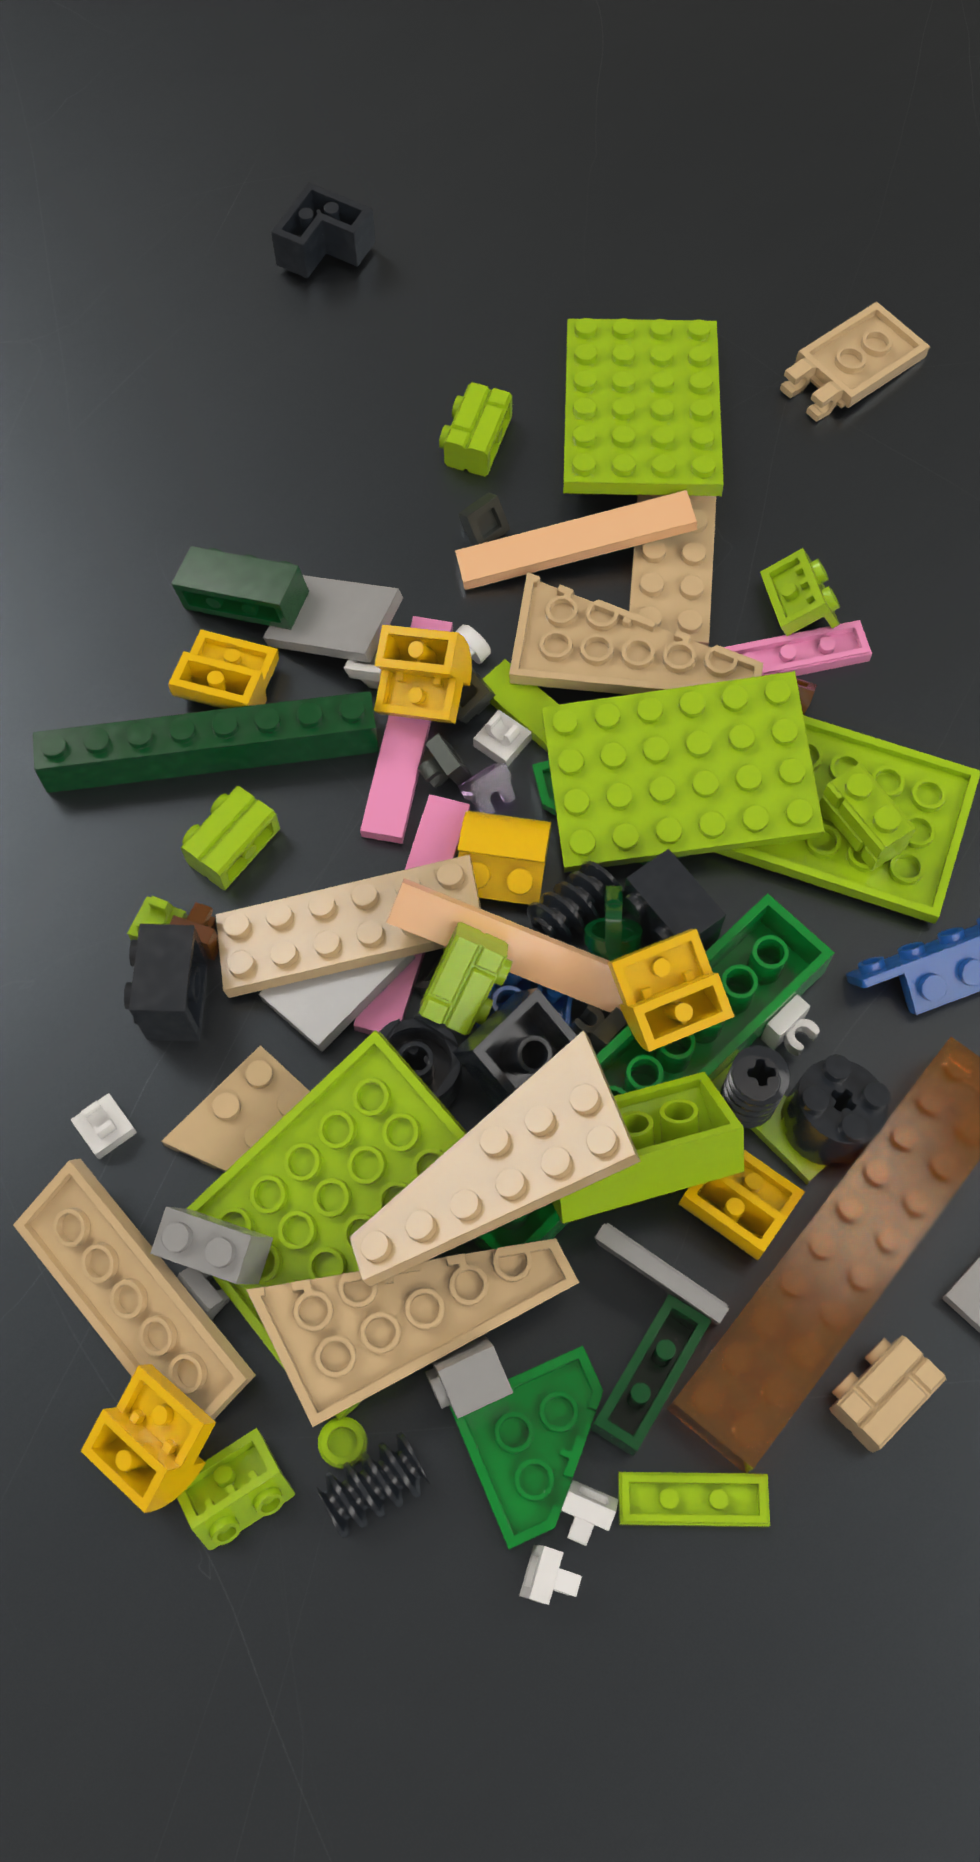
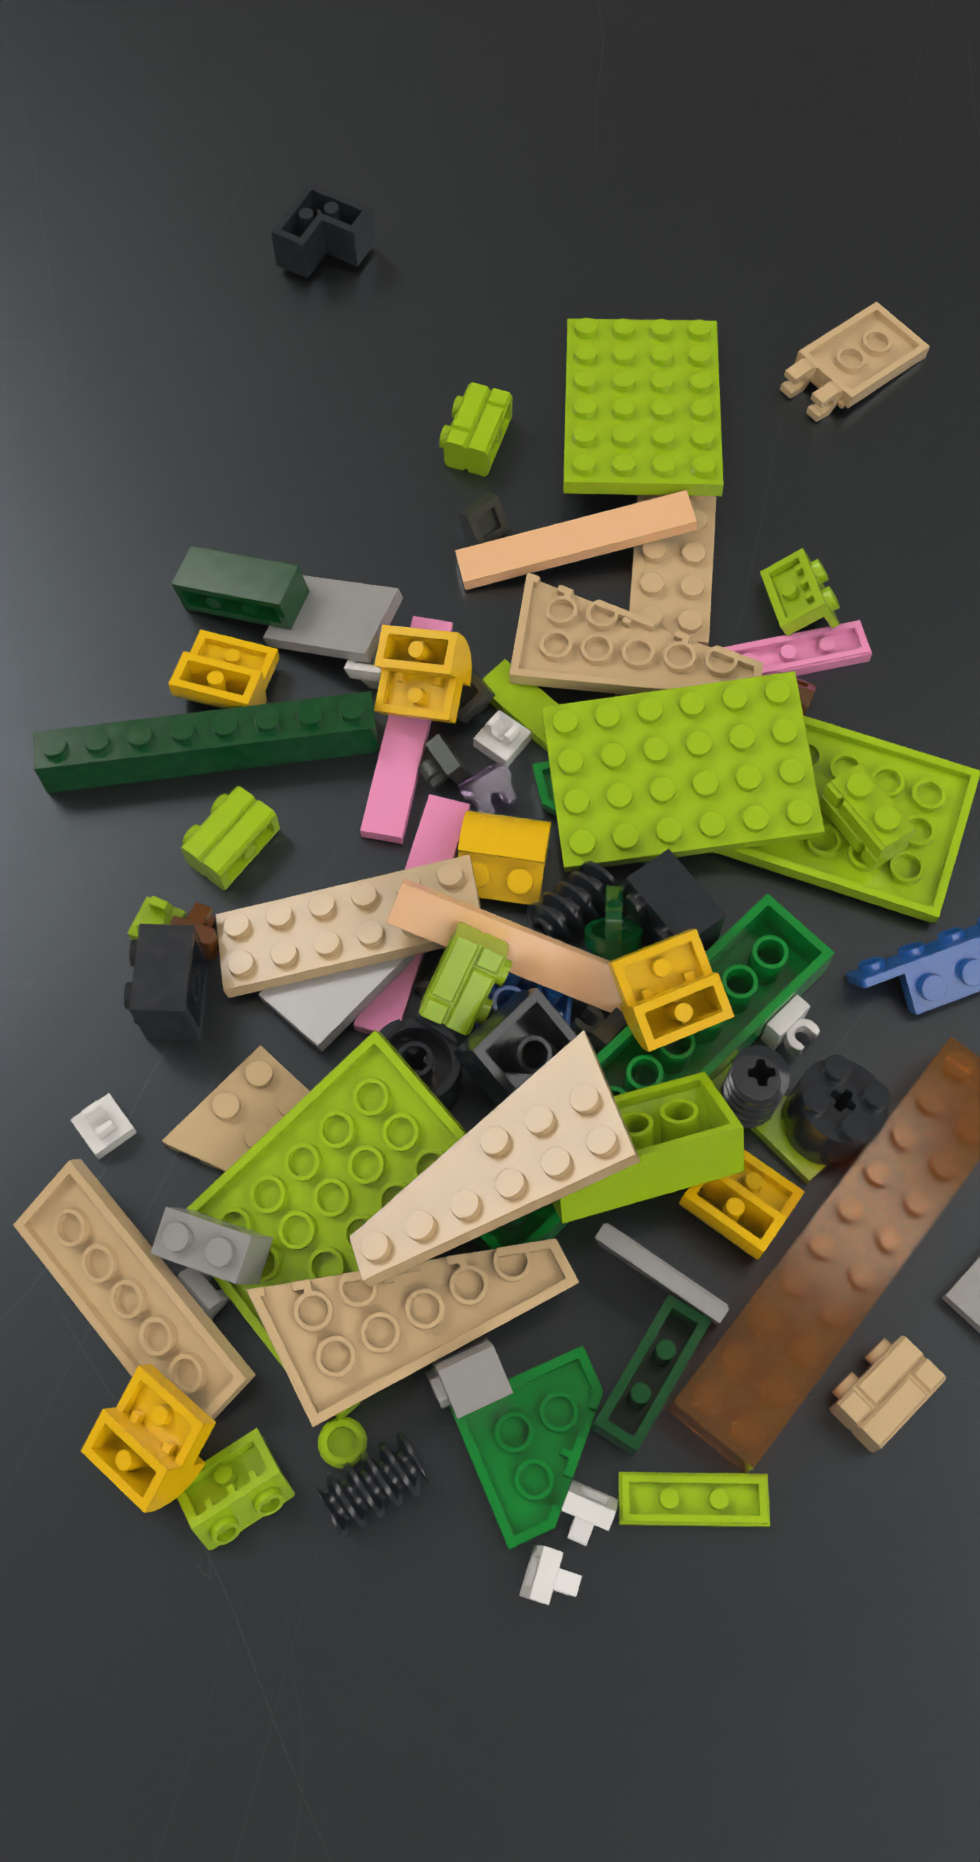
white tile [456,624,491,664] -> none

